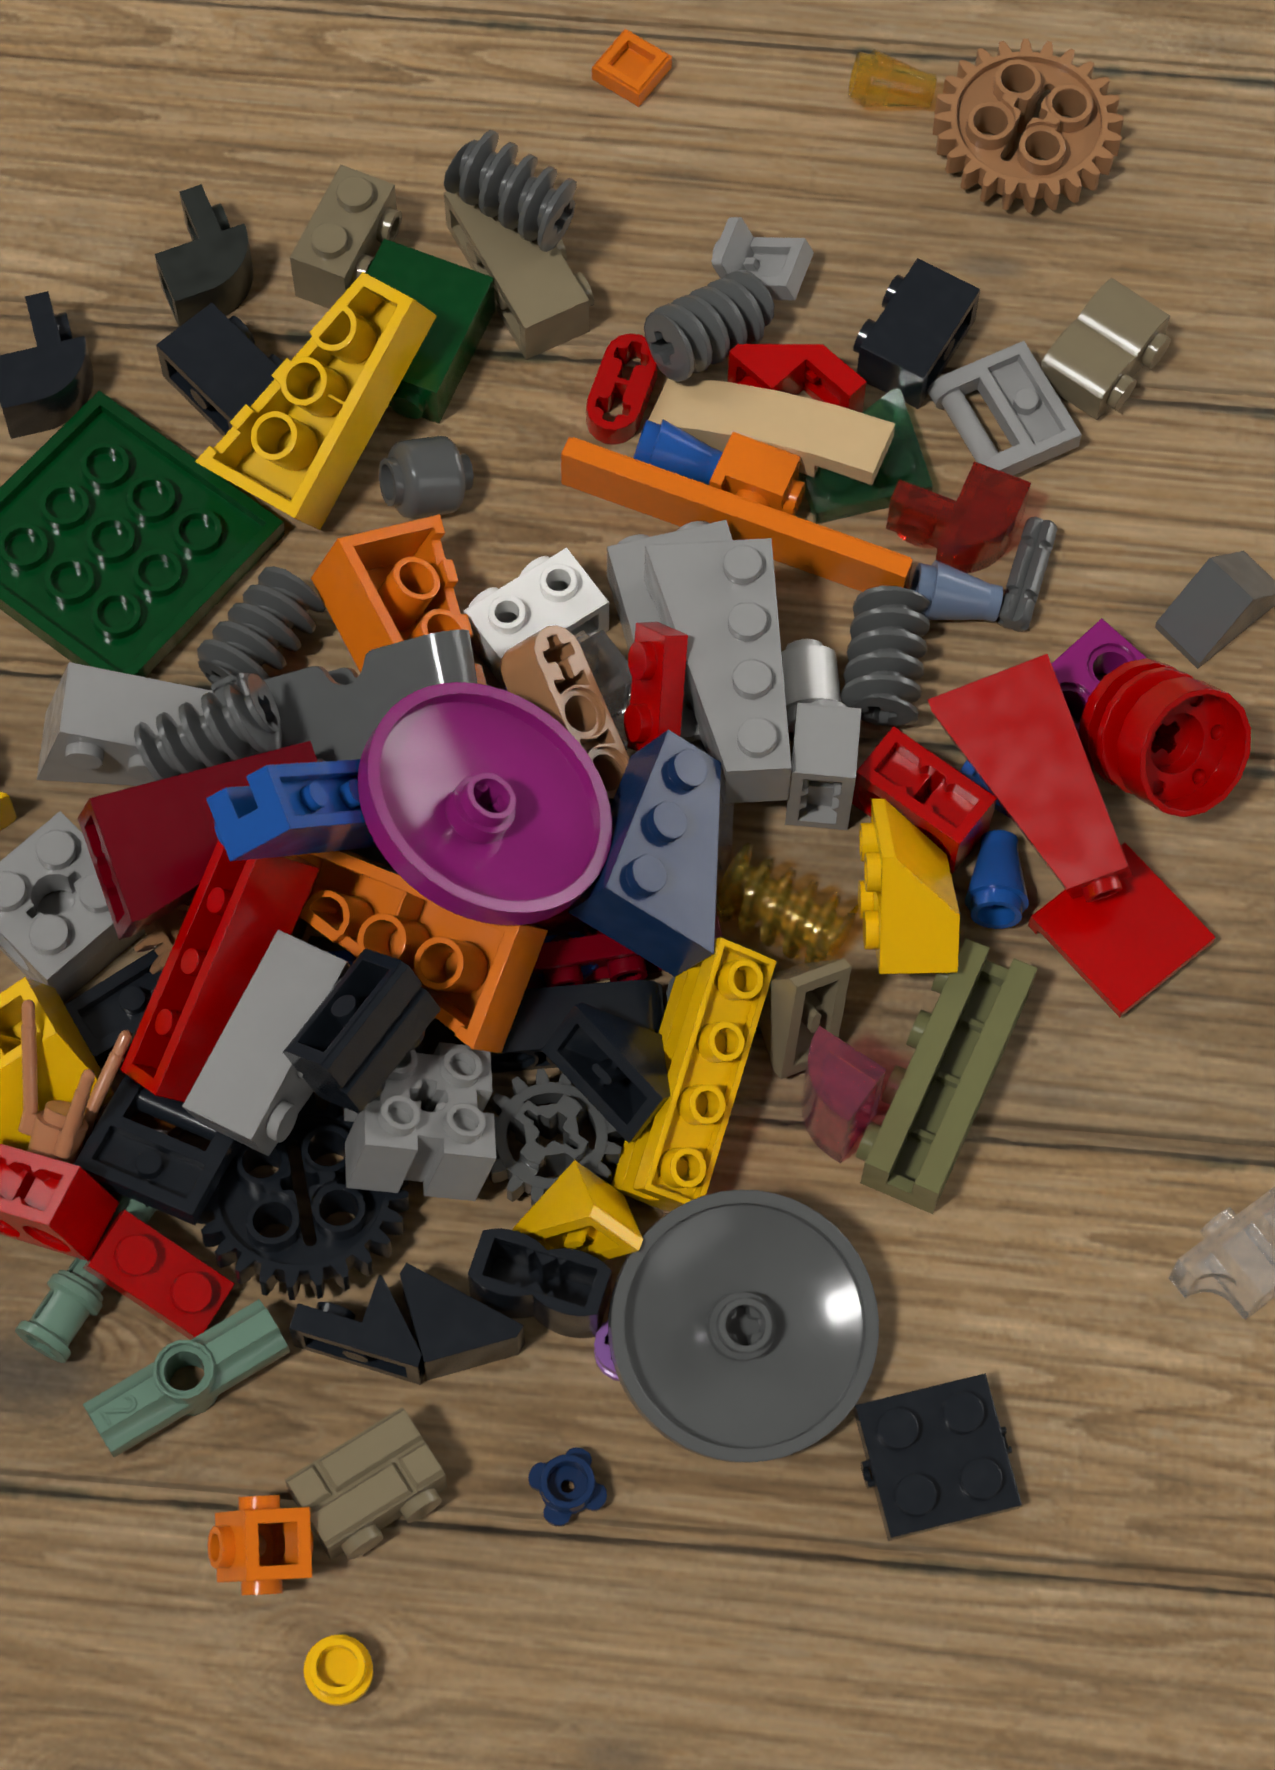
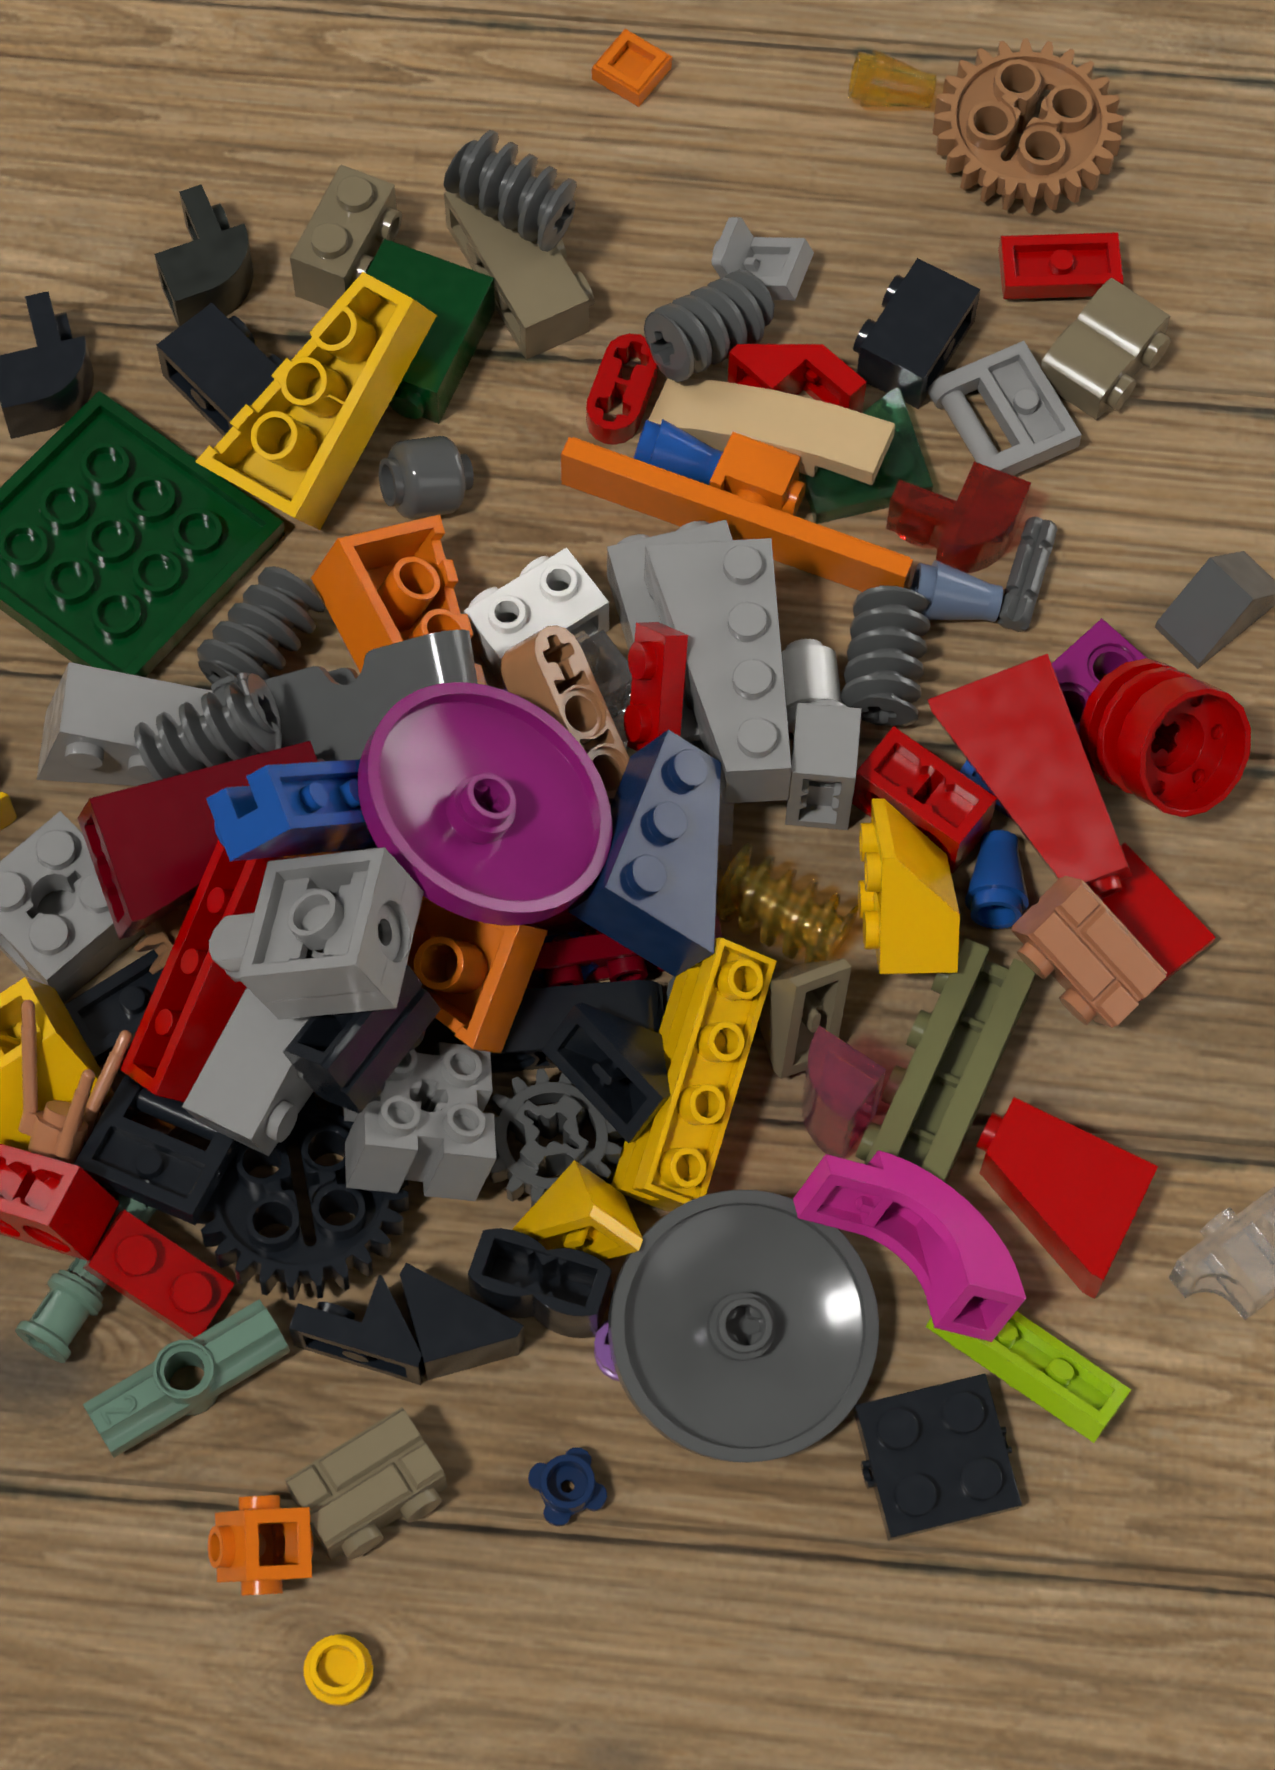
none -> light grey brick [209,847,424,1020]
none -> dark pink arch [793,1150,1026,1342]
none -> lime plate [925,1311,1131,1443]
none -> red slope [976,1097,1158,1299]
none -> red plate [998,232,1124,299]
none -> nougat brick [1011,876,1167,1028]

